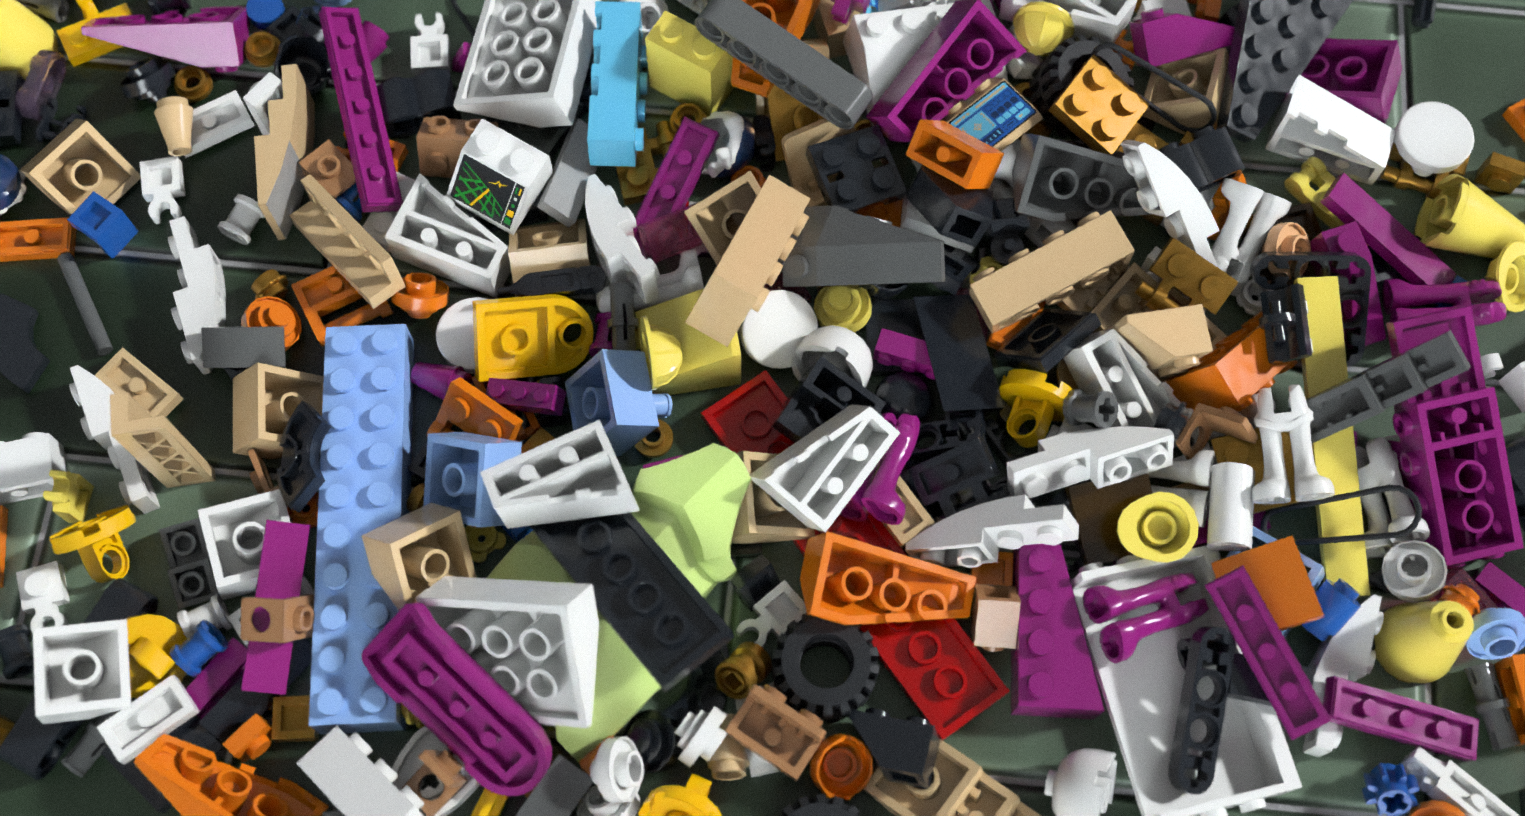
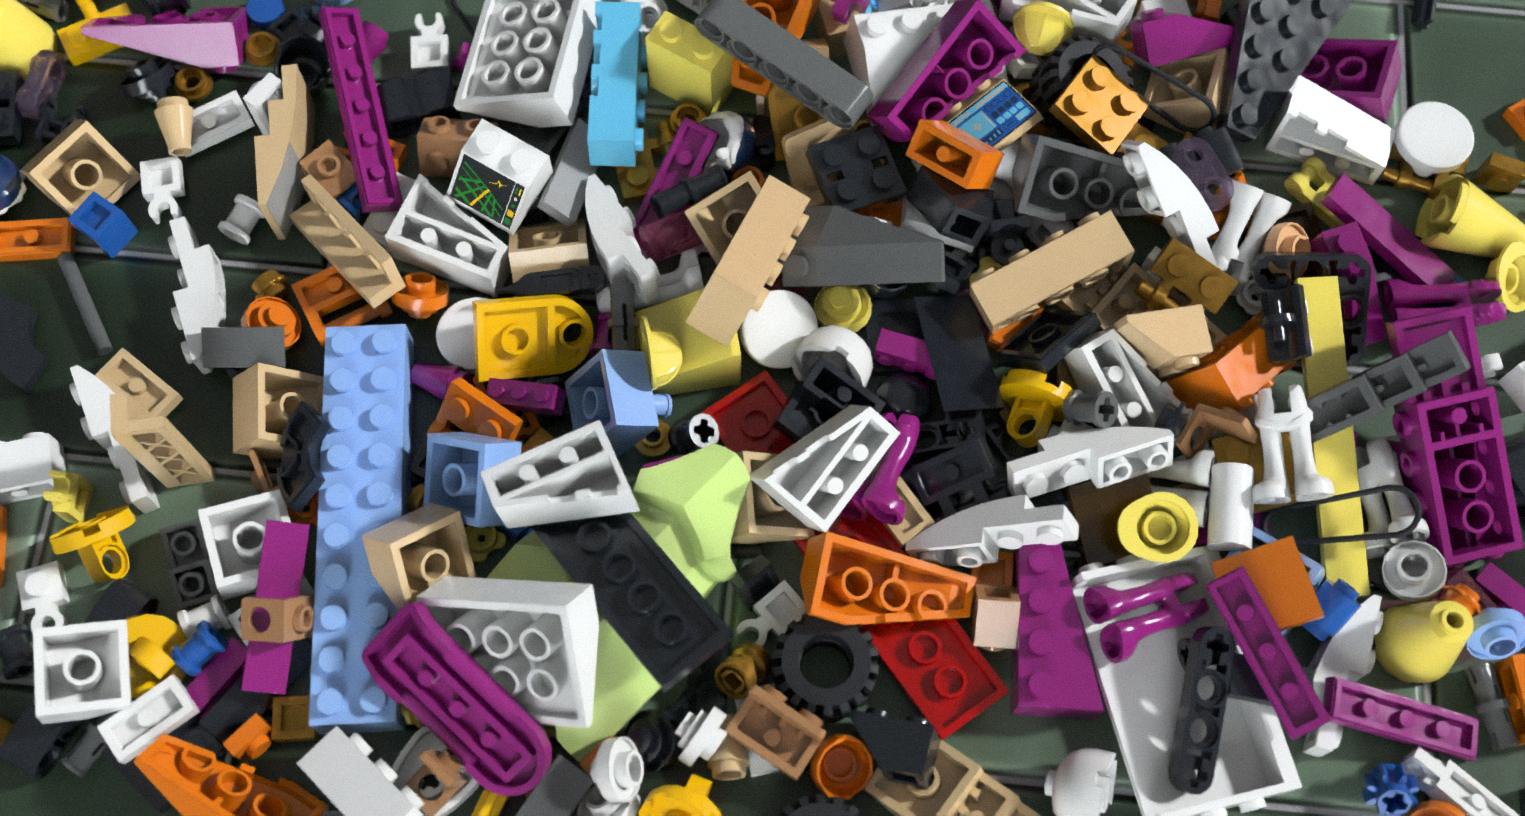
none -> black pin [650,164,728,219]
none -> black bush [668,413,719,456]
none -> clear purple plate [1172,137,1234,212]

